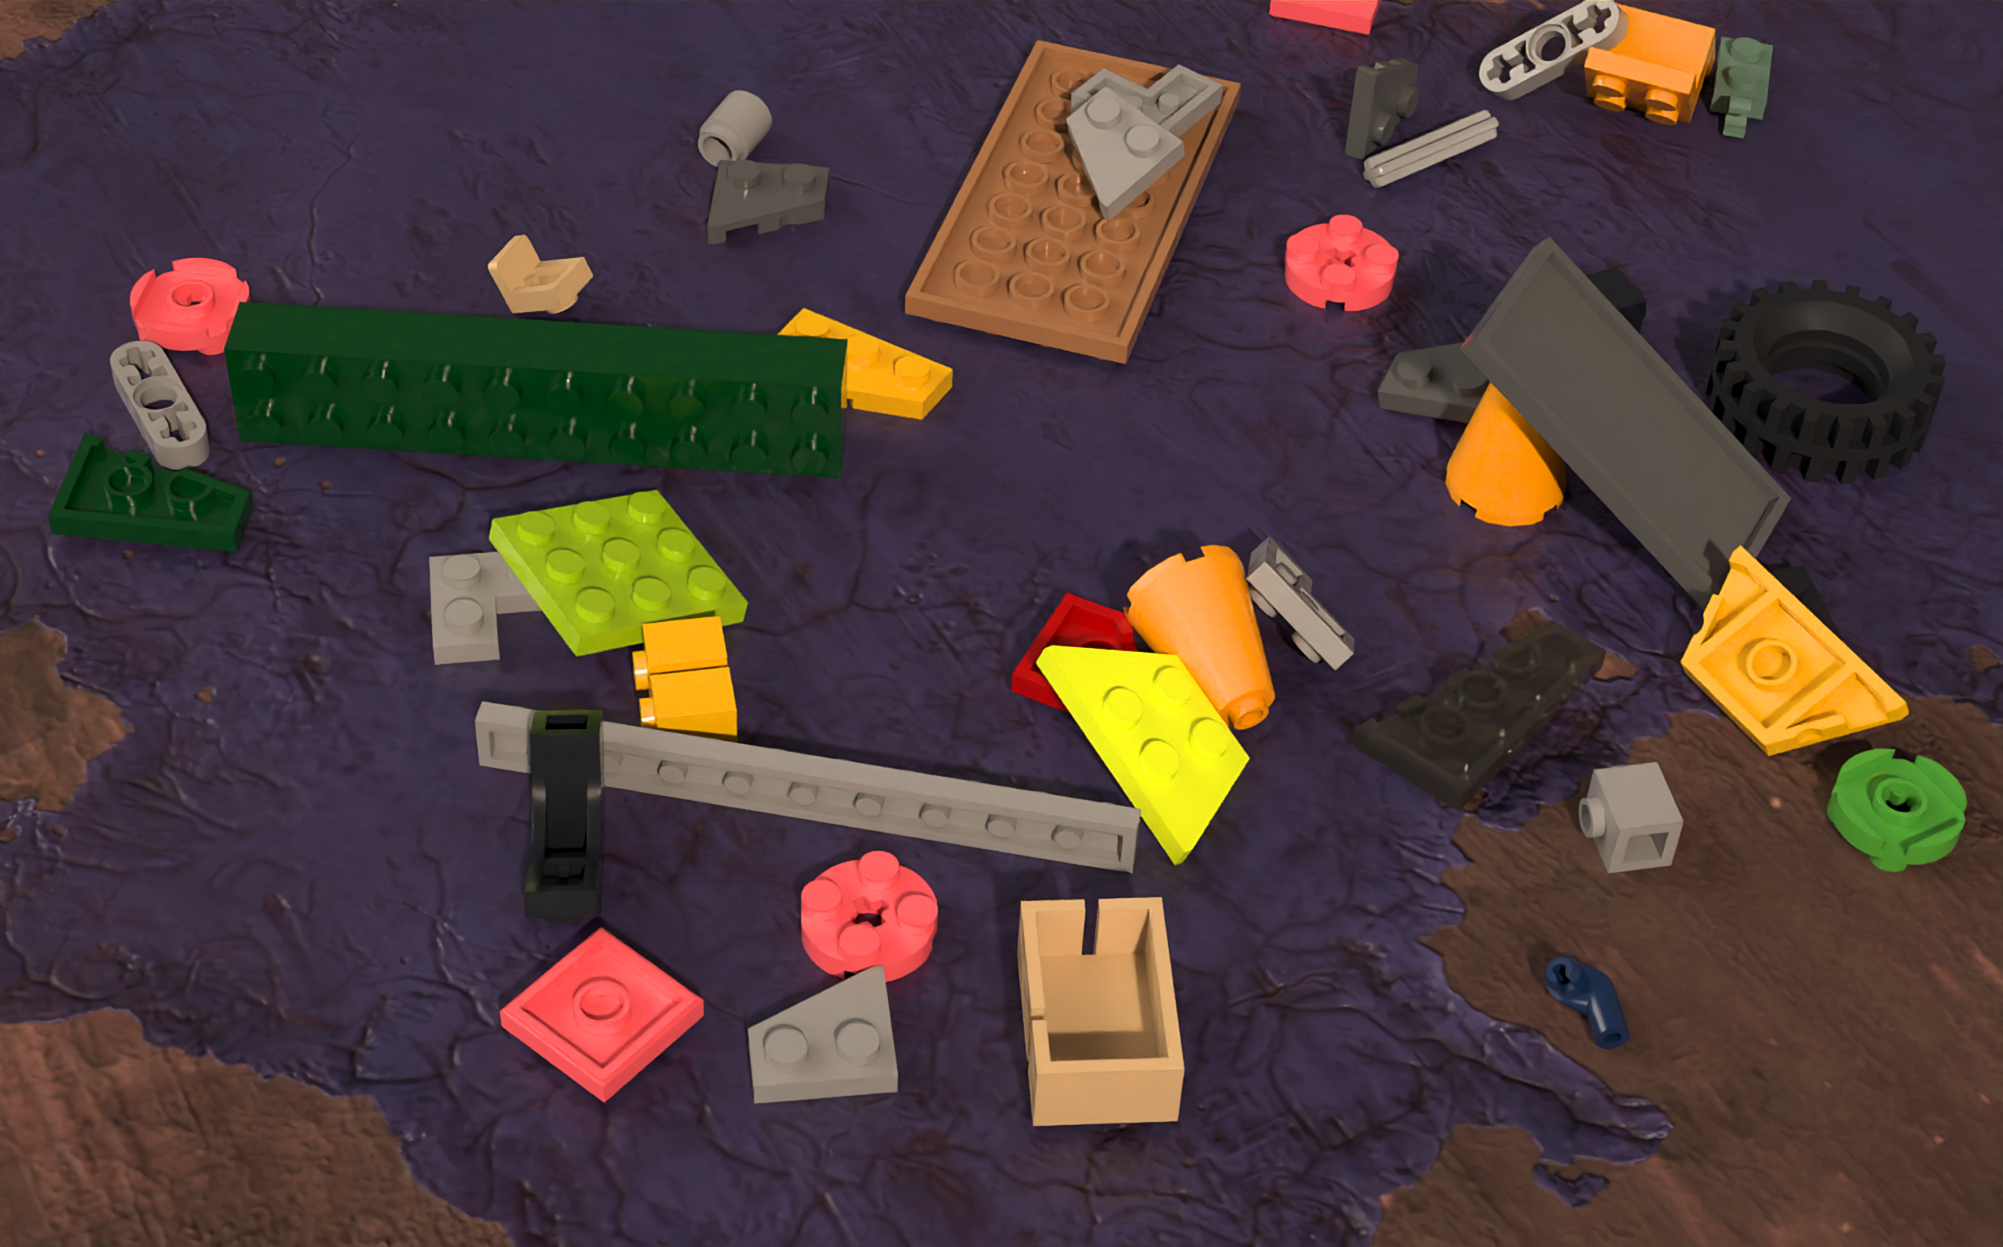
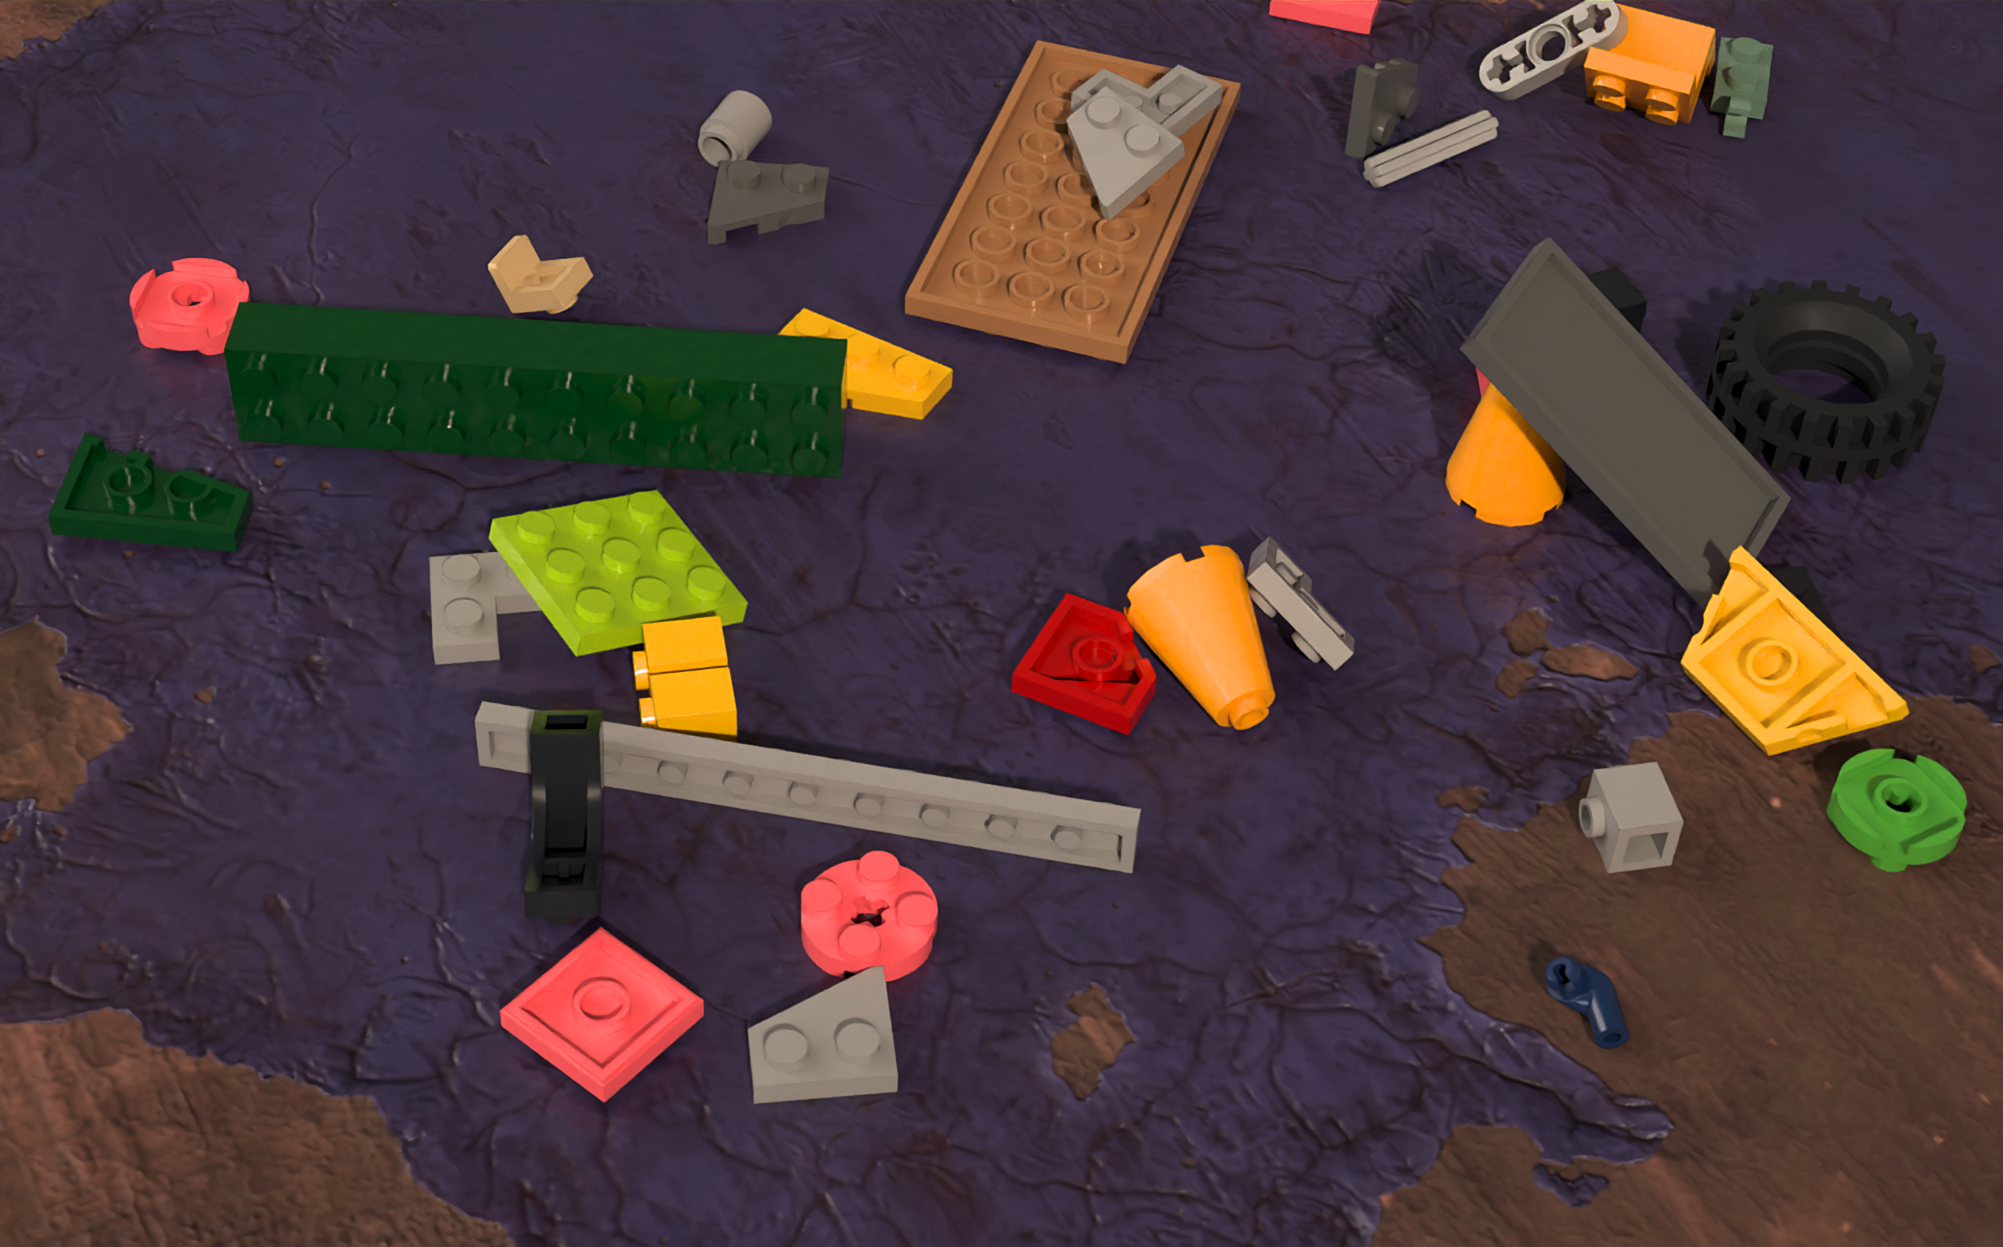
light grey beam [110,341,210,471] -> none
tan piece [1017,897,1185,1126] -> none
neon yellow wing [1036,645,1250,866] -> none
coral plate [1284,215,1399,311] -> none
clear smoke wing [1351,620,1606,811] -> none
dark grey wing [1377,342,1490,423] -> none

